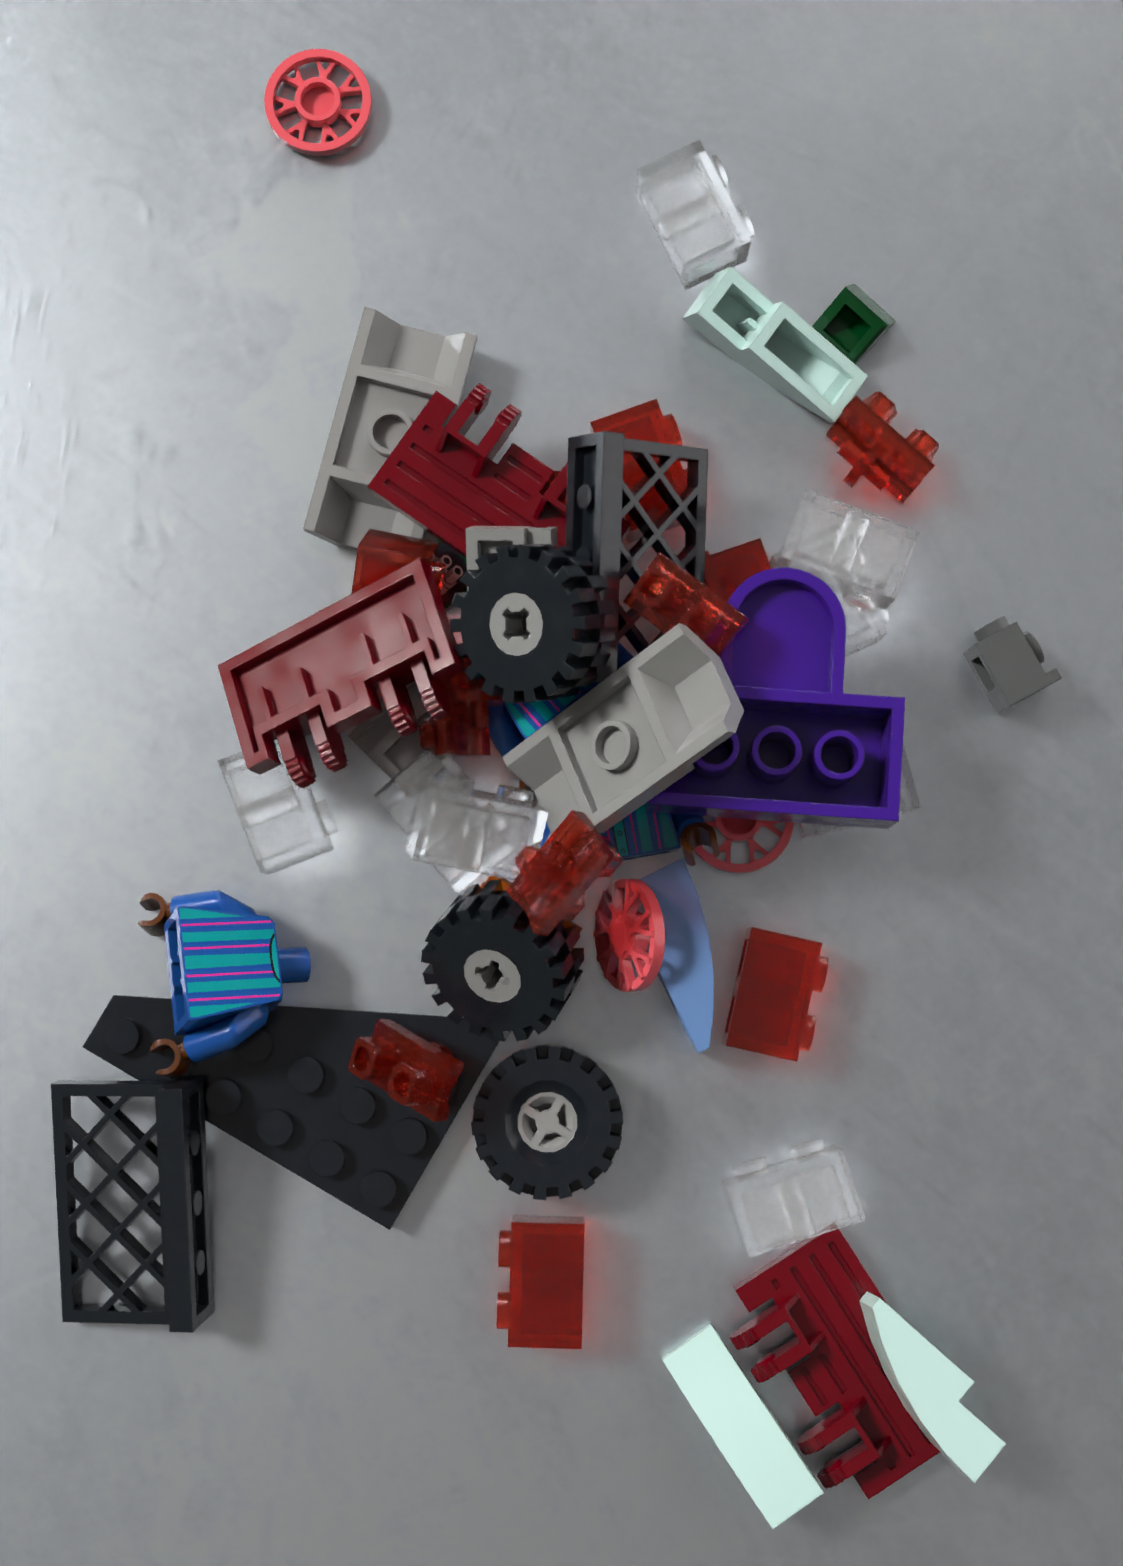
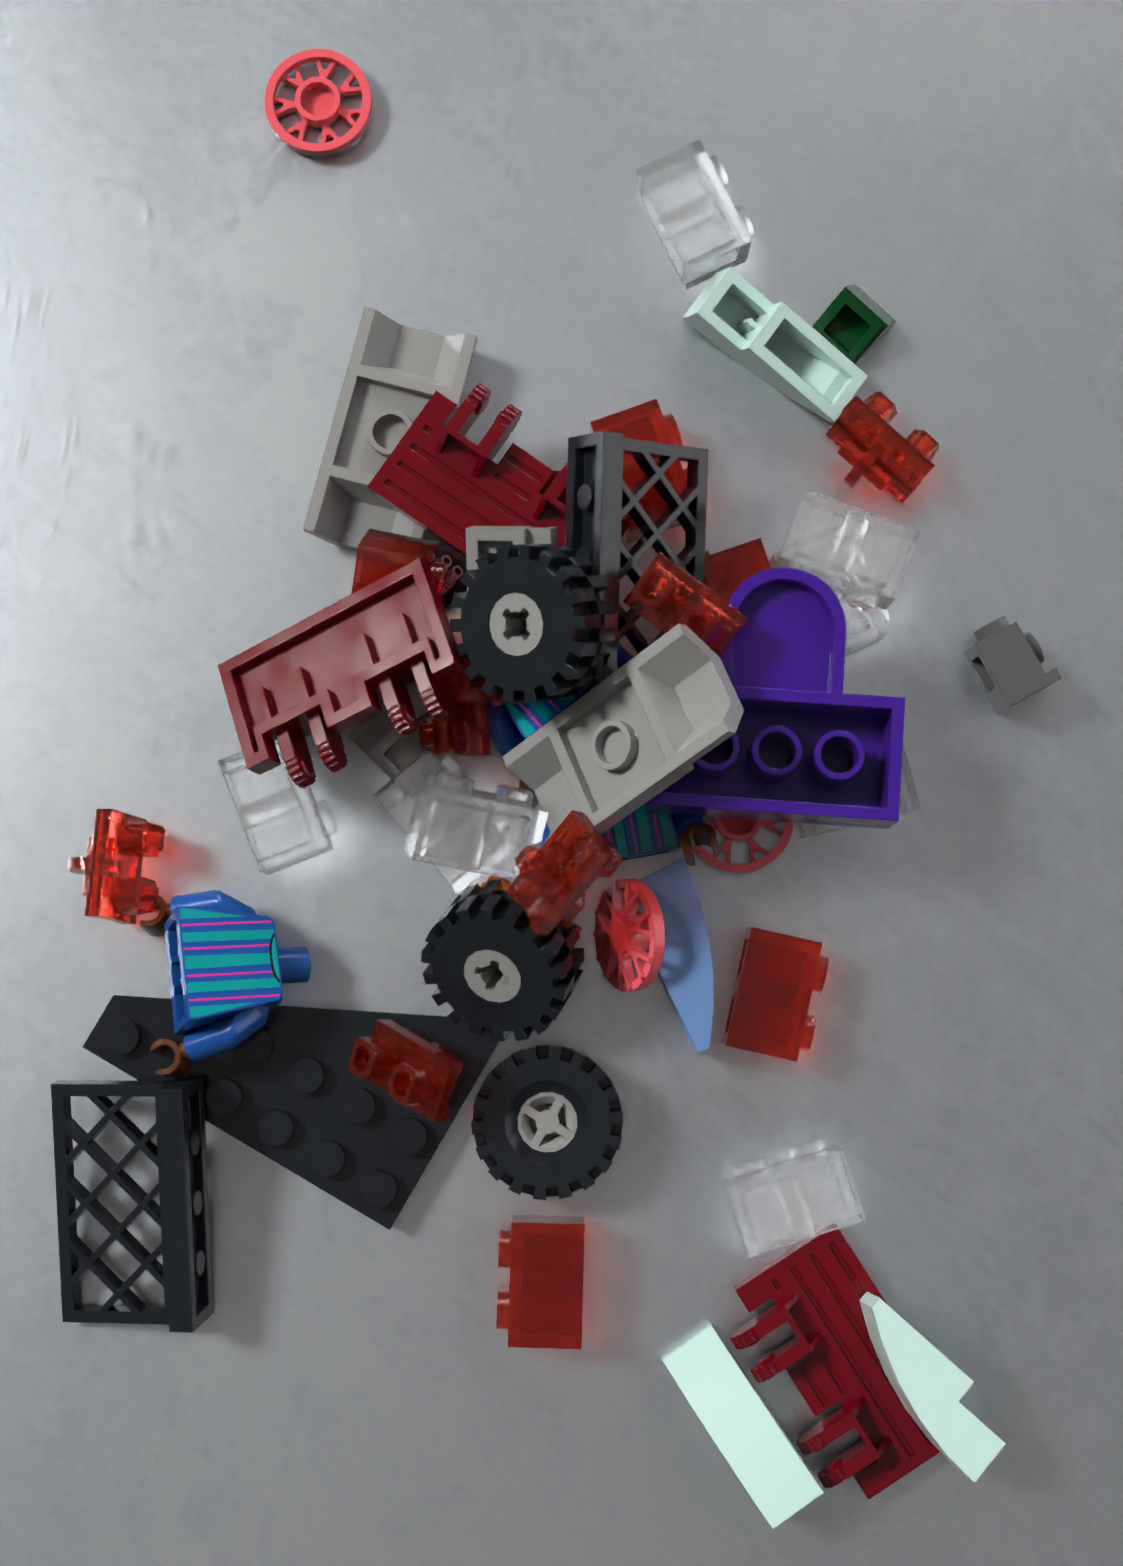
none -> clear red hips [68,809,165,924]

